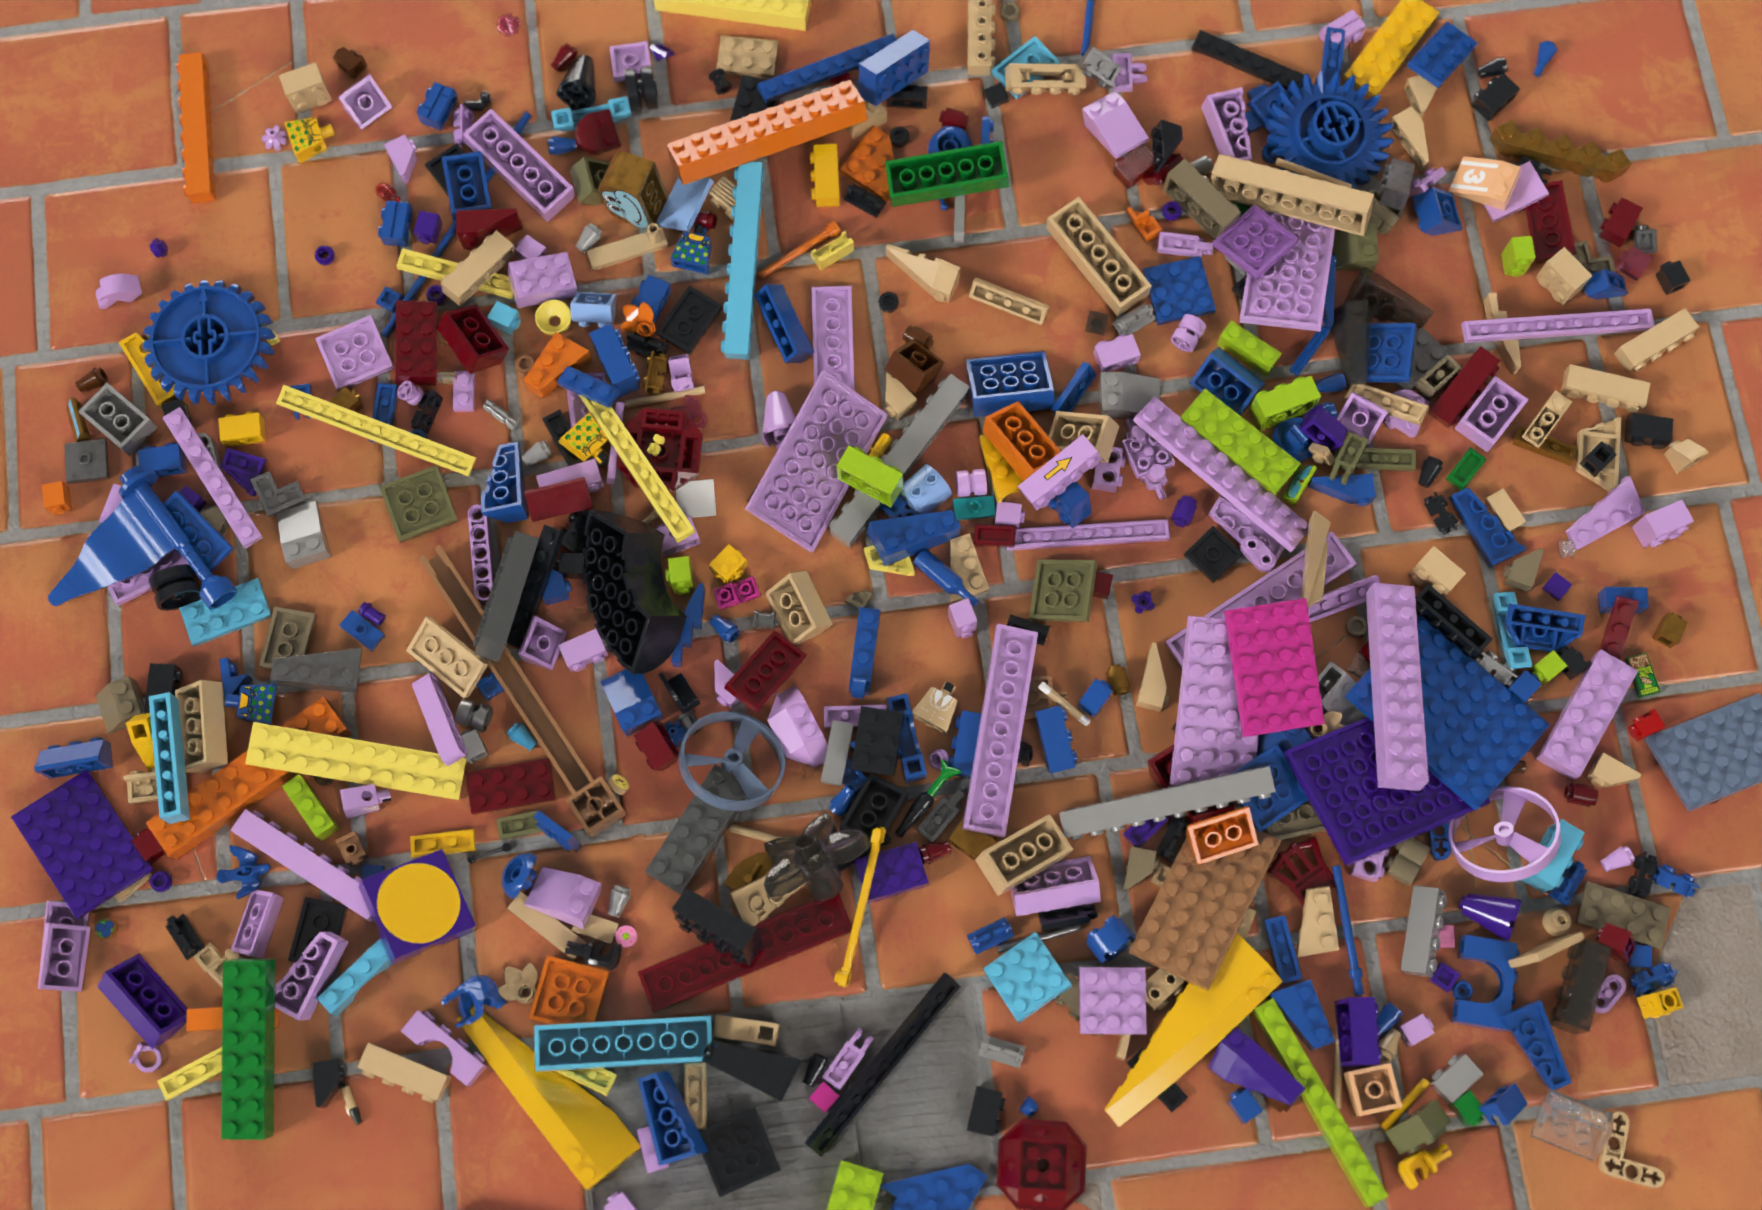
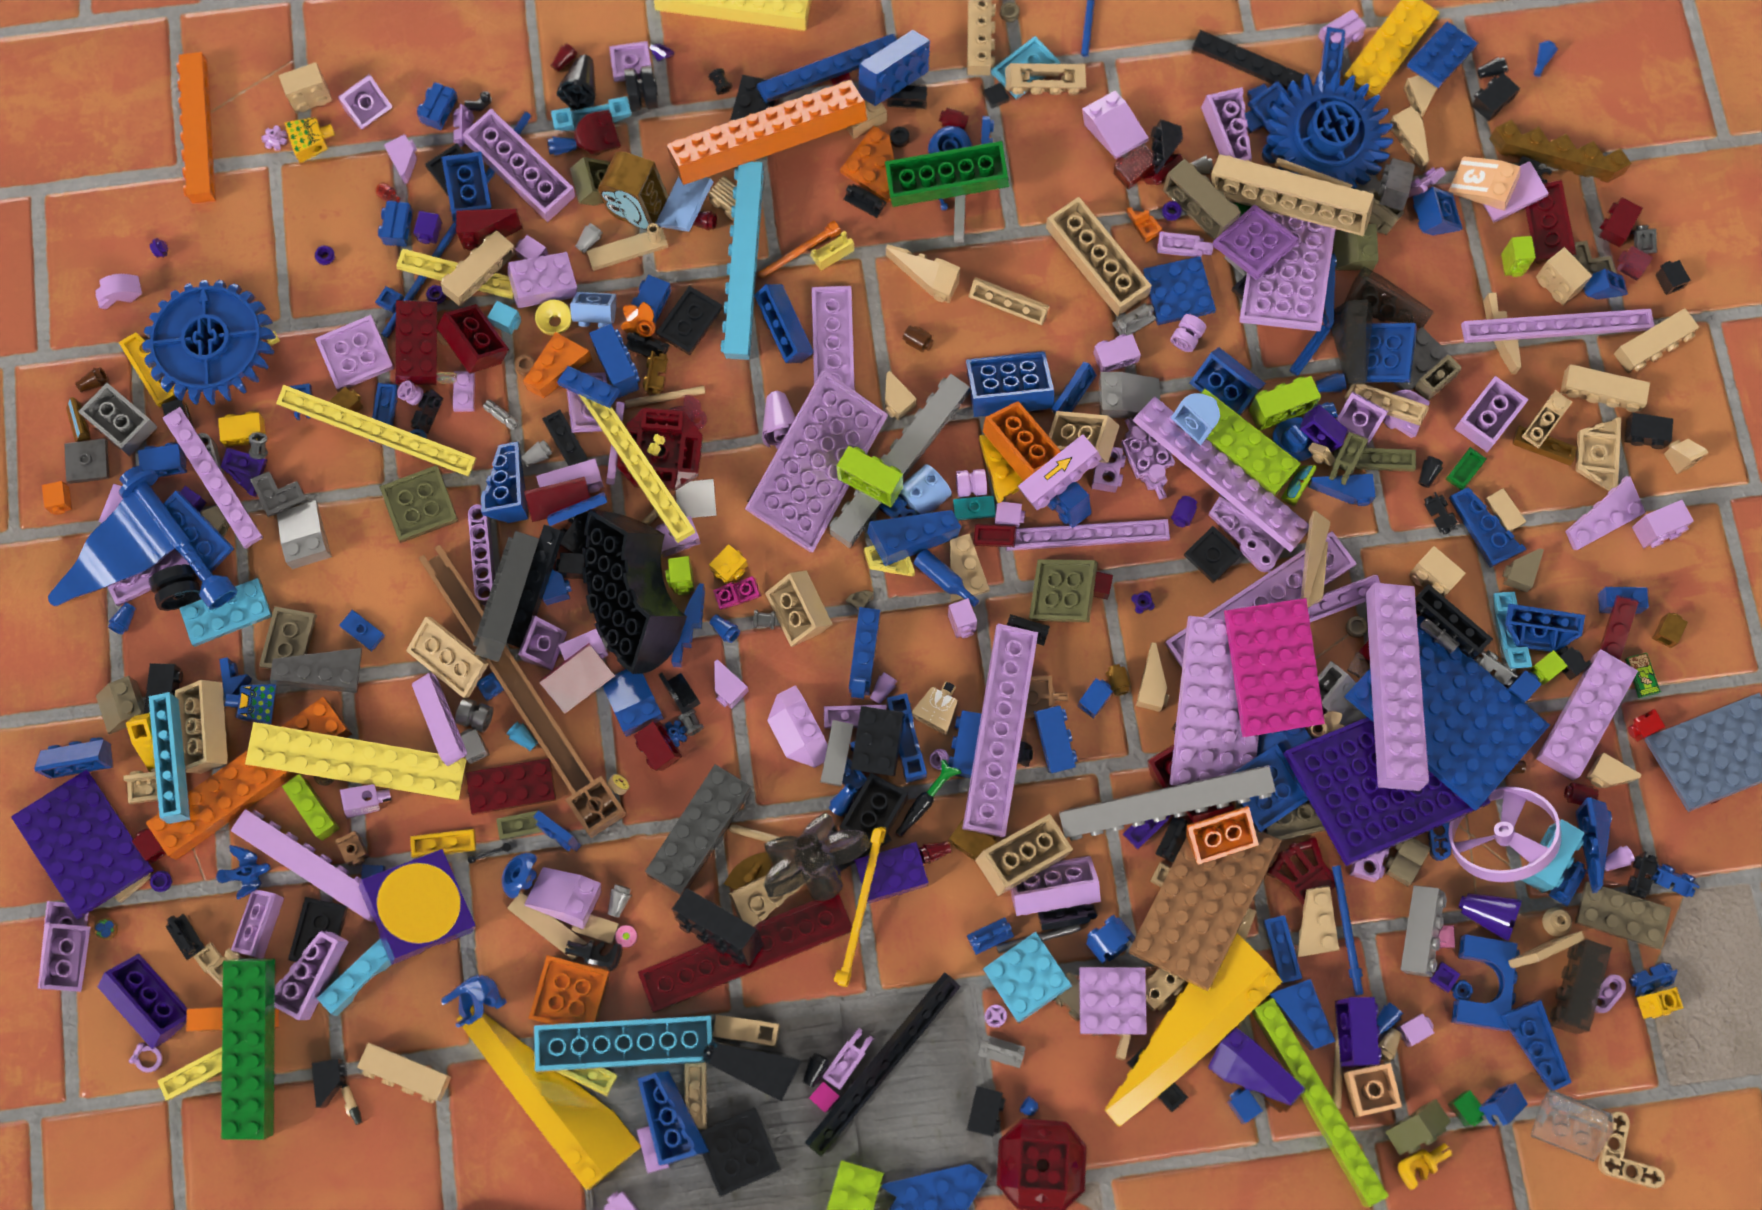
reddish brown brick [333,47,367,80] -> none
dark purple pin [358,602,386,626] -> none
lavender arch [401,1010,487,1087] -> none
clear pink gear [496,13,521,36] -> none
tan plate [499,963,538,1004] -> none
yellow torso [558,413,609,464] -> none
lavender brick [668,354,694,392] -> none
blue torso [670,225,712,275] -> none
sand blue piece [678,711,785,811] -> none
tan plate [716,35,779,79] -> none
dark red plate [724,630,807,713] -> none
yellow brick [810,144,840,207] -> none
yellow axle [868,433,892,459] -> none
black tile [879,292,899,313] -> none
reddish brown brick [884,339,945,393] -> none
dark grey hinge [916,789,965,843] -> none
tan bar [1038,682,1091,726] -> none
flat silver bracket [1078,46,1122,89] -> none
clear smoke plate [1085,310,1109,335] -> none
lavender hinge [1111,53,1147,92] -> none
dark tan slope [1122,846,1159,892] -> none
lime brick [1217,321,1282,377] -> none
yellow bar [1380,1078,1430,1131] -> none
dark red wedge [1428,346,1501,428] -> none
light grey hinge [1429,1054,1484,1104] -> none
dark purple tile [1542,572,1572,601] -> none
clear bush [1558,539,1575,558] -> none
black brick [1579,441,1617,477] -> none
dark red brick [1596,923,1636,964] -> none
blue tile [1628,945,1652,968] -> none
none -> blue cone [108,603,136,635]
none -> dark grey bush [249,432,268,459]
none -> tile [539,643,615,713]
none -> blue tile [547,493,608,526]
none -> lavender cone [870,672,897,704]
none -> lavender wheel [984,1005,1007,1028]
none -> light blue brick [1171,393,1220,446]
none -> flat silver axle [1420,618,1460,654]
none -> blue wedge [1575,798,1612,893]

